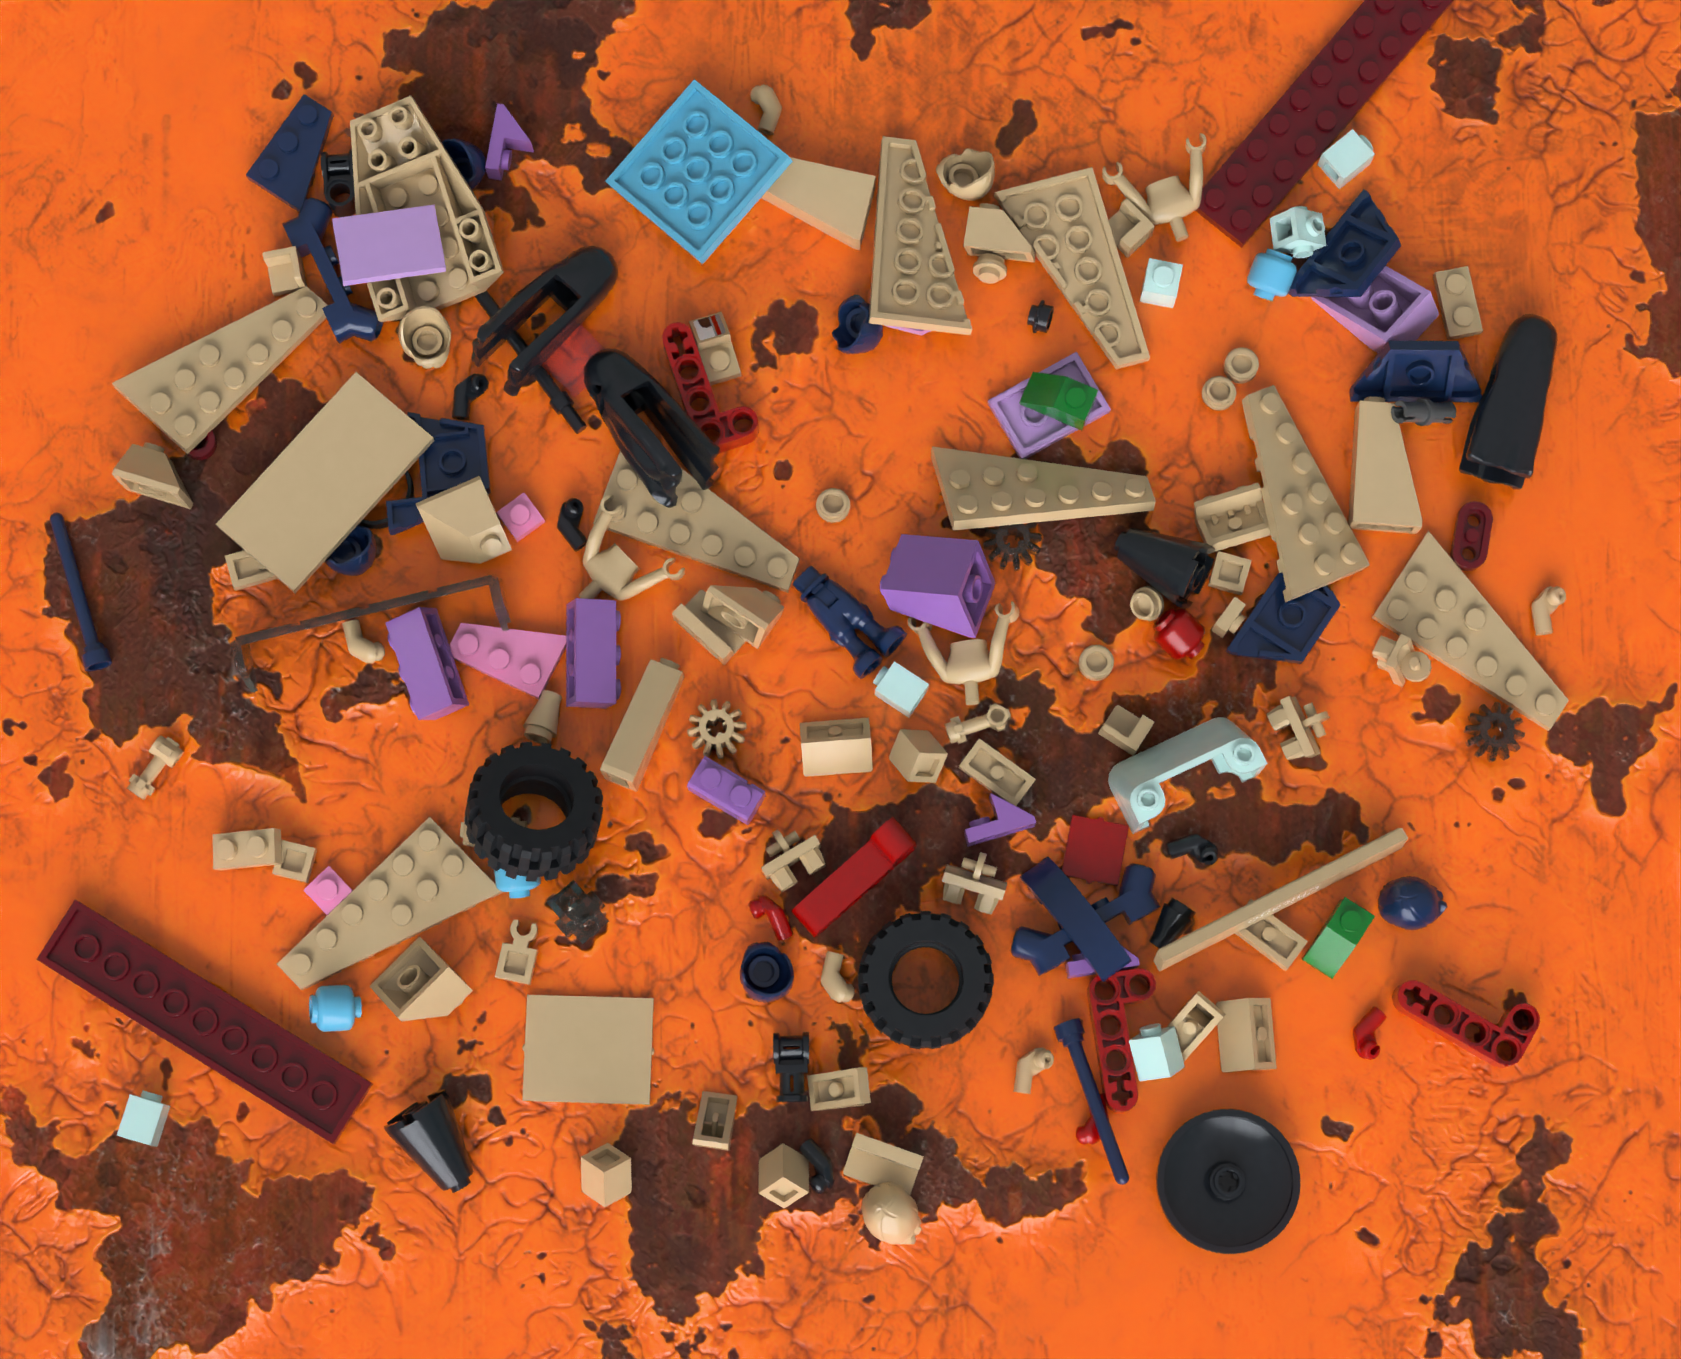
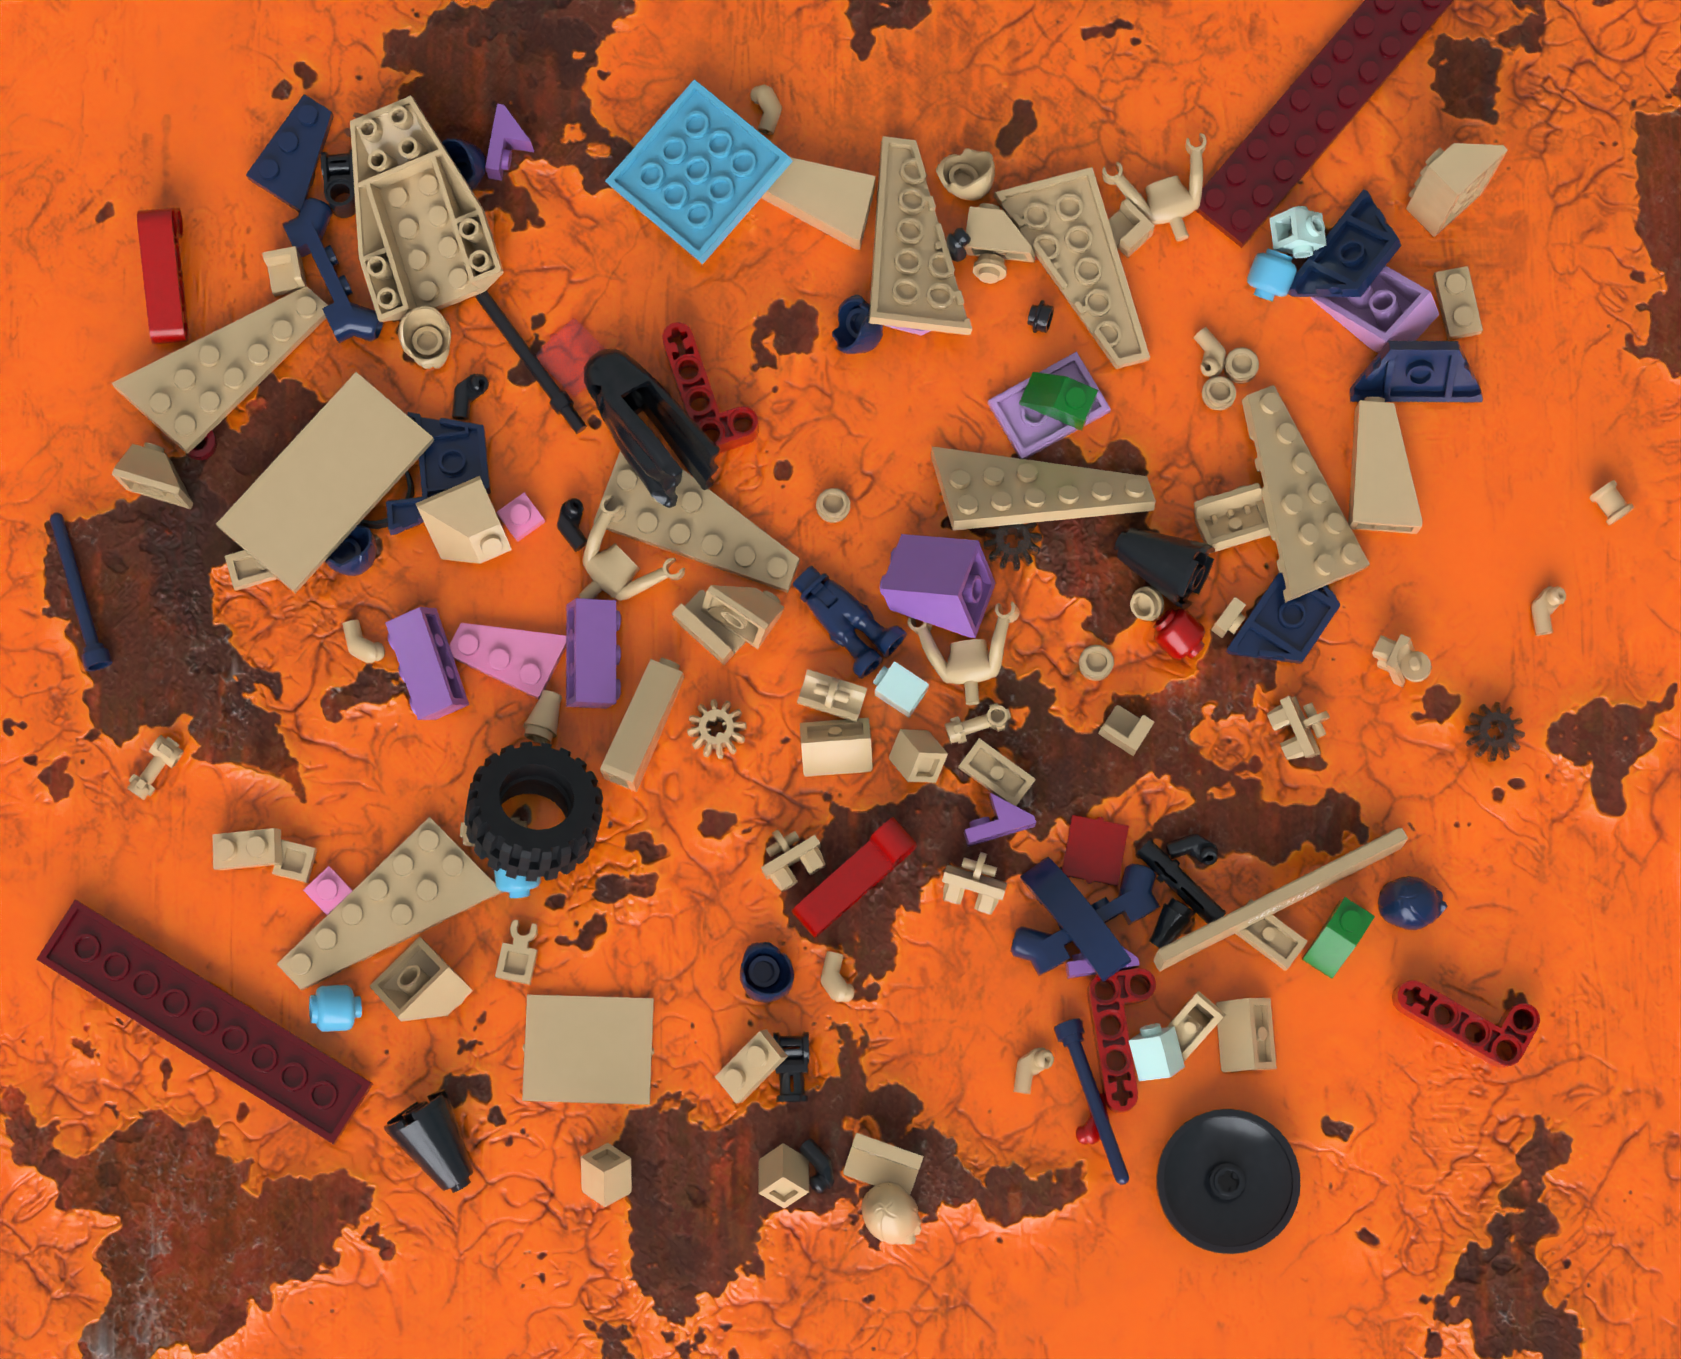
light aqua brick [116,1090,171,1147] -> none
clear smoke piece [231,575,511,693] -> none
lavender tile [332,204,446,286] -> none
black piece [471,246,618,396] -> none
clear smoke brick [547,880,609,944] -> none
medium lavender brick [687,756,766,825] -> none
tan slope [689,312,742,386] -> none
tan slope [692,1091,738,1151] -> none
red arm [748,895,793,941] -> none
tan slope [807,1067,871,1111] -> none
black tyre [858,911,994,1049] -> none
light aqua windscreen [1108,717,1268,834] -> none
light aqua brick [1140,258,1183,308] -> none
tan plate [1208,551,1252,595] -> none
light aqua brick [1317,129,1375,190] -> none
red arm [1353,1006,1387,1060] -> none
tan wing [1372,531,1569,731] -> none
dark grey pin [1391,398,1456,426] -> none
dark red plate [1451,501,1493,571] -> none
black piece [1459,314,1558,489] -> none
none -> red beam [137,208,189,344]
none -> tan plate [715,1029,788,1104]
none -> tan hips [797,669,867,722]
none -> black arm [946,228,971,262]
none -> black pin [1135,838,1226,924]
none -> tan arm [1194,327,1226,378]
none -> tan slope [1406,143,1508,237]
none -> tan bush [1589,480,1635,525]

